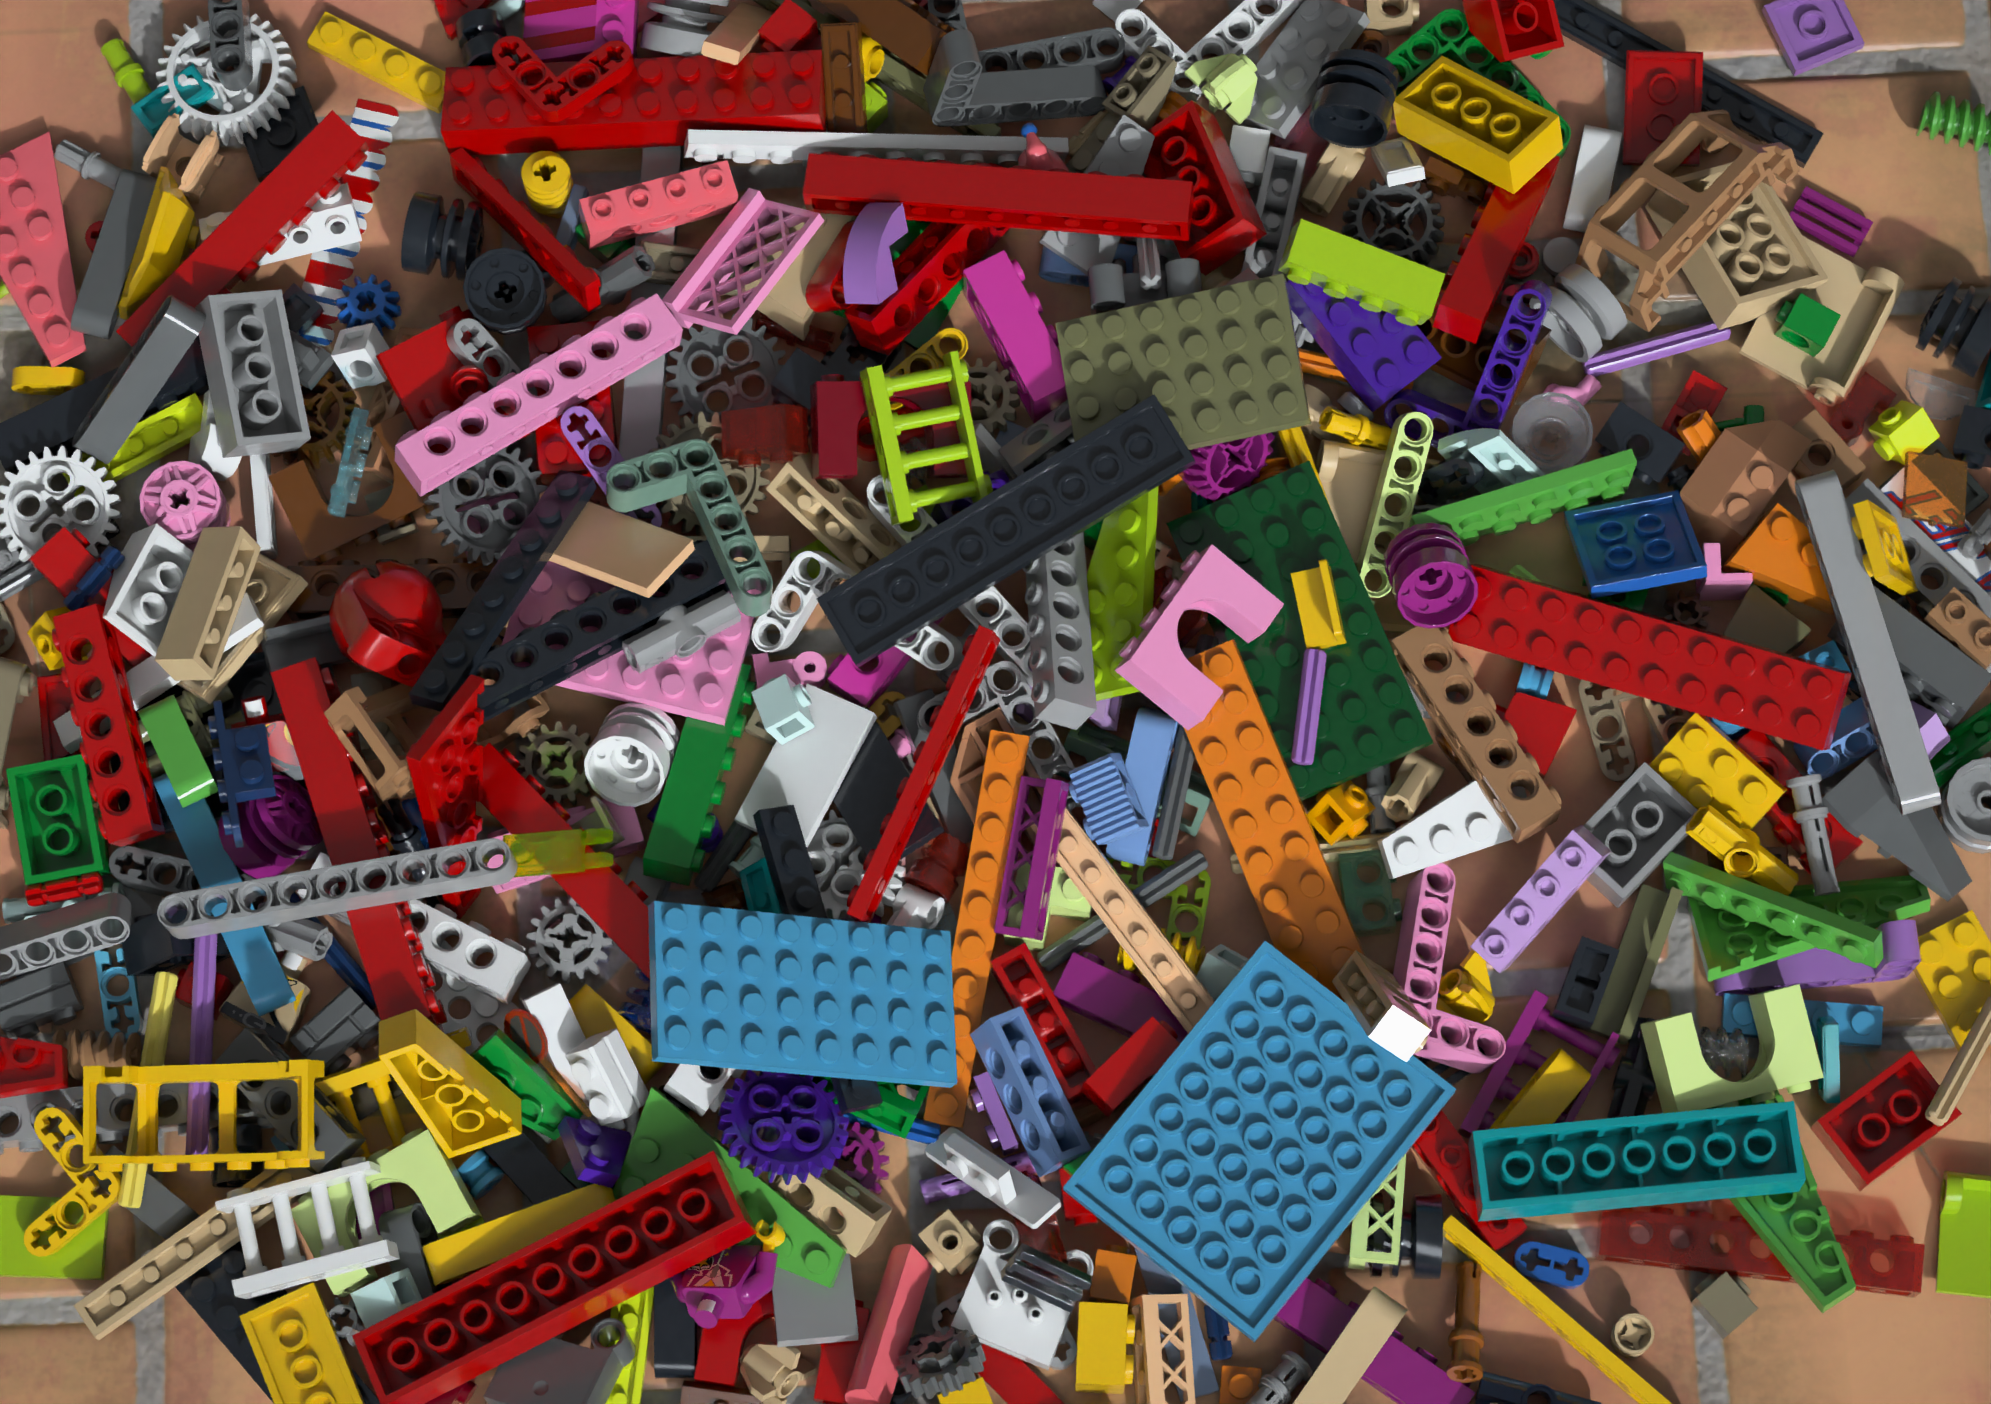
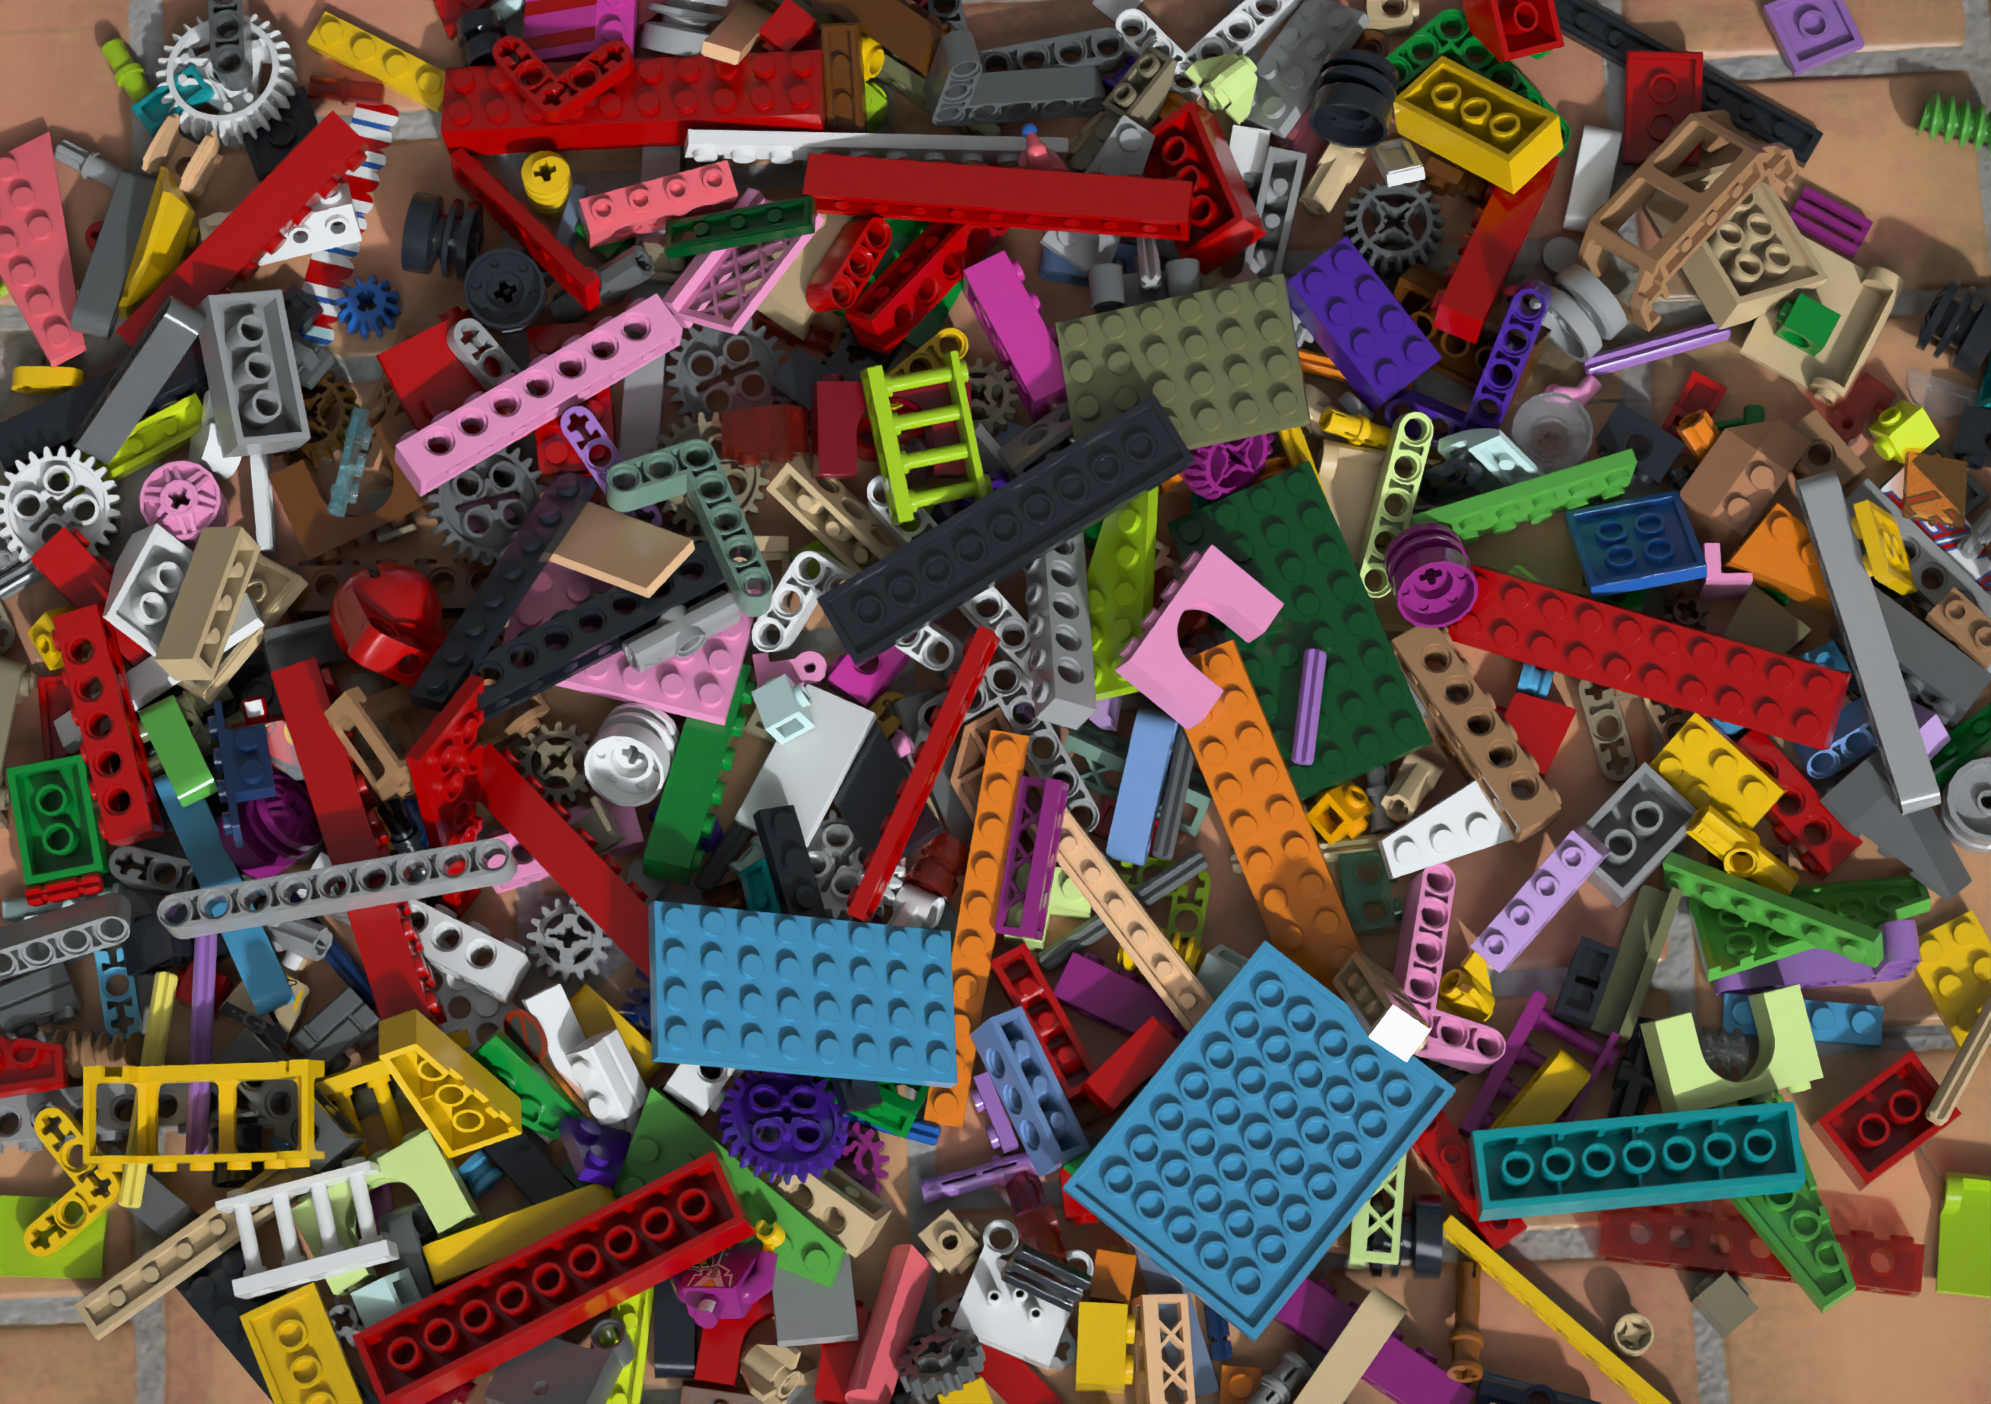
dark blue axle [63,545,125,611] -> none
white brick [331,323,390,389] -> none
red plate [449,365,489,402] -> none
clear neon green hinge [503,828,613,877] -> none
medium lavender brick [843,202,908,304] -> none
white bracket [925,1127,1061,1229] -> none
medium blue brick [1068,753,1149,845] -> none
lime brick [1278,219,1445,326] -> none
yellow panel [1291,559,1347,649] -> none
red plate [1509,241,1539,279] -> none
blue beam [1513,1241,1589,1289] -> none
light grey pin [1786,774,1840,897] -> none
teal tile [1817,1016,1840,1103] -> none
none -> clear red axle [308,75,385,106]
none -> dark green tile [664,195,816,259]

